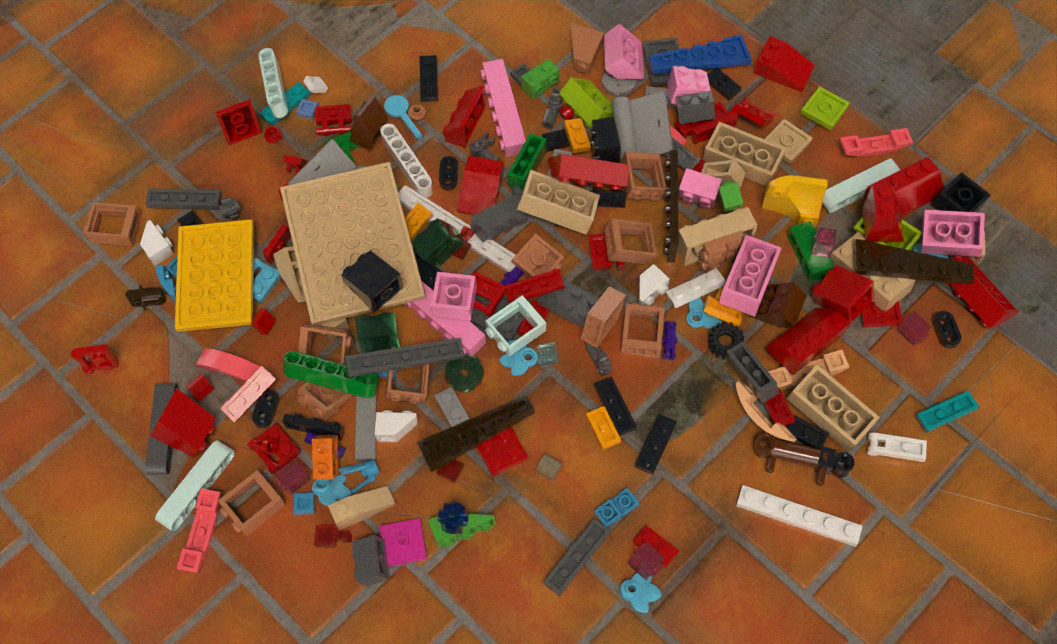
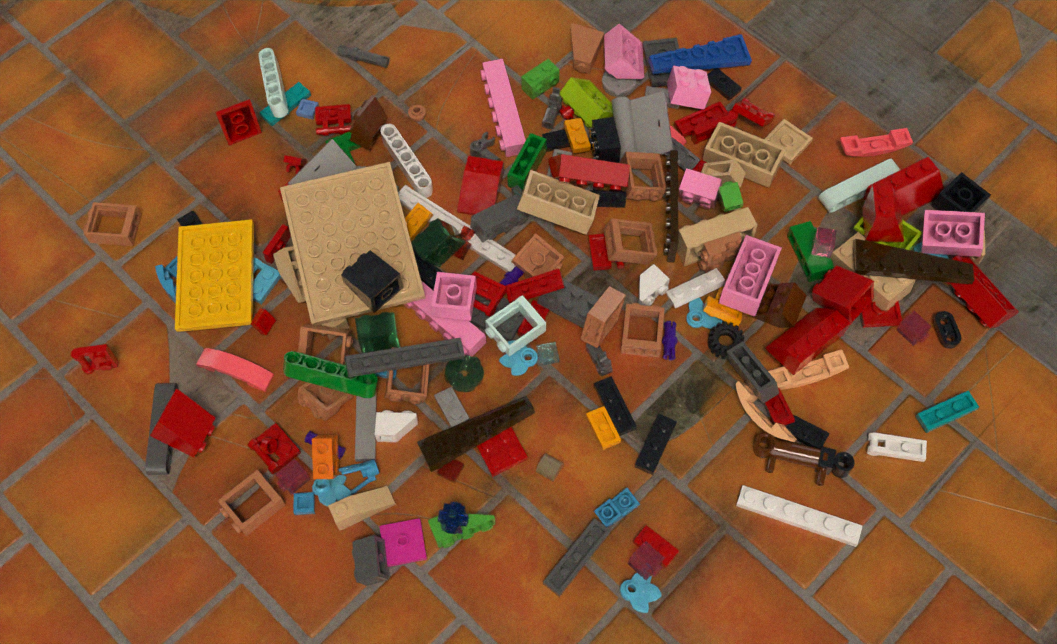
dark brown arm [125,285,166,310] -> none
white slope [140,220,173,266] -> none
dark grey plate [145,189,222,209] -> none
light aqua beam [155,440,235,532] -> none
coral slope [176,488,221,574] -> none
red tile [185,373,214,402] -> none
dark grey gear [218,196,241,220] -> none
plate [220,366,277,422] -> none
black plate [252,389,280,428] -> none
red plate [264,126,282,143] -> none
black plate [282,413,345,441] -> none
white plate [303,76,328,94] -> none
clear red plate [314,525,352,548] -> none
medium azure piece [384,95,423,140] -> none
black plate [419,55,438,102] -> none
black plate [439,156,458,190] -> none
red slope [443,86,486,148] -> none
dark grey plate [510,63,530,87] -> none
dark grey brick [676,91,715,124] -> none
red slope [753,36,815,92] -> none
yellow slope [762,175,828,227] -> none
tan brick [787,365,880,452] -> none
lime plate [800,86,850,130] -> none
none -> dark grey pin [337,44,390,68]

